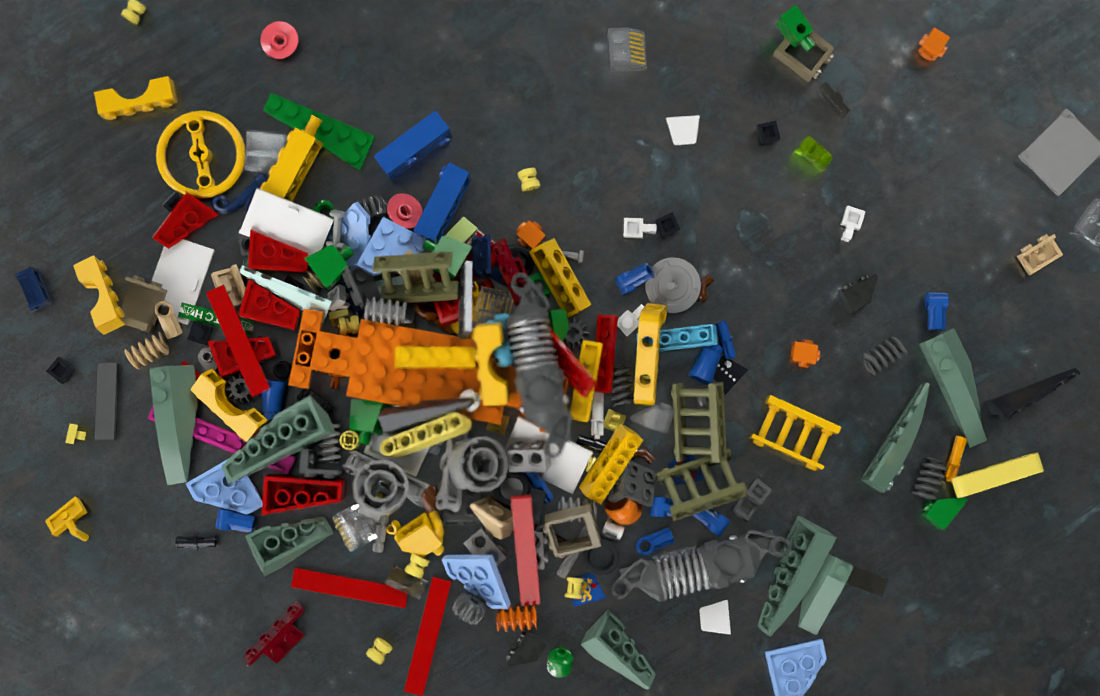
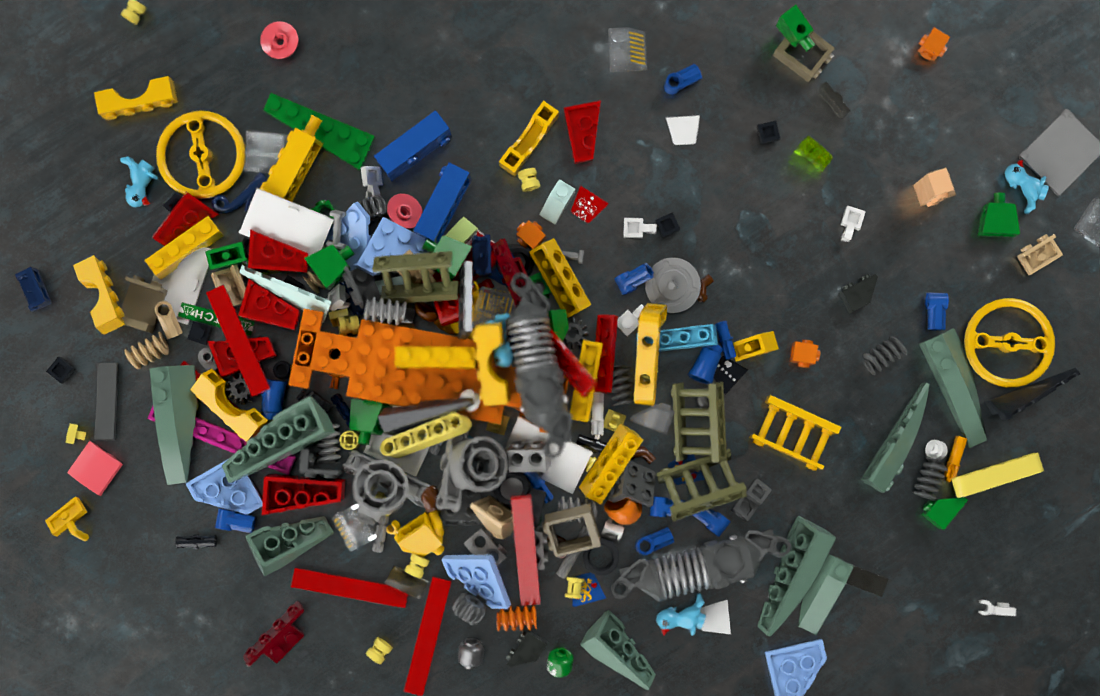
none -> coral slope [67,441,123,496]
none -> medium azure animal [120,156,159,207]
none -> yellow arch [145,216,223,280]
none -> green slope [205,242,247,270]
none -> dark blue axle [331,393,350,428]
none -> white plate [361,166,383,198]
none -> flat silver head [458,638,484,669]
none -> yellow arch [499,100,559,177]
none -> light aqua slope [539,179,575,225]
none -> red wing [564,100,601,164]
none -> red sticker [571,185,609,223]
none -> medium azure animal [656,593,706,636]
none -> blue piece [664,64,702,95]
none -> yellow slope [733,331,779,362]
none -> light nougat wedge [913,168,956,207]
none -> white wheel [925,440,948,460]
none -> yellow piece [964,298,1055,388]
none -> green torso [978,192,1020,237]
none -> white plate [978,600,1016,616]
none -> medium azure animal [1005,160,1049,214]

